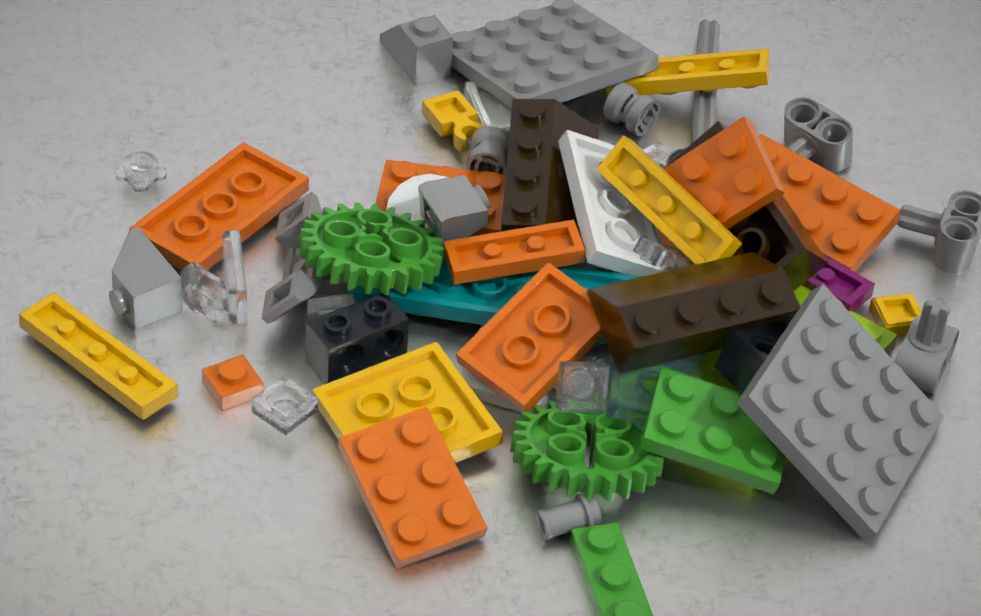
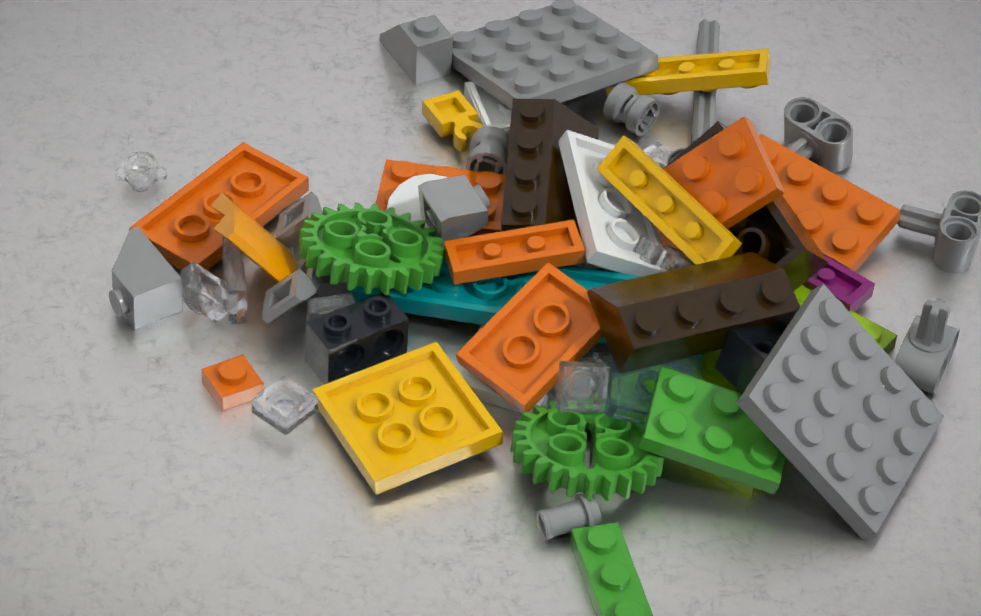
yellow plate [19,292,178,420] -> none
orange plate [338,406,488,569] -> none
yellow tile [869,293,922,337] -> none
none -> light orange slope [211,193,298,283]

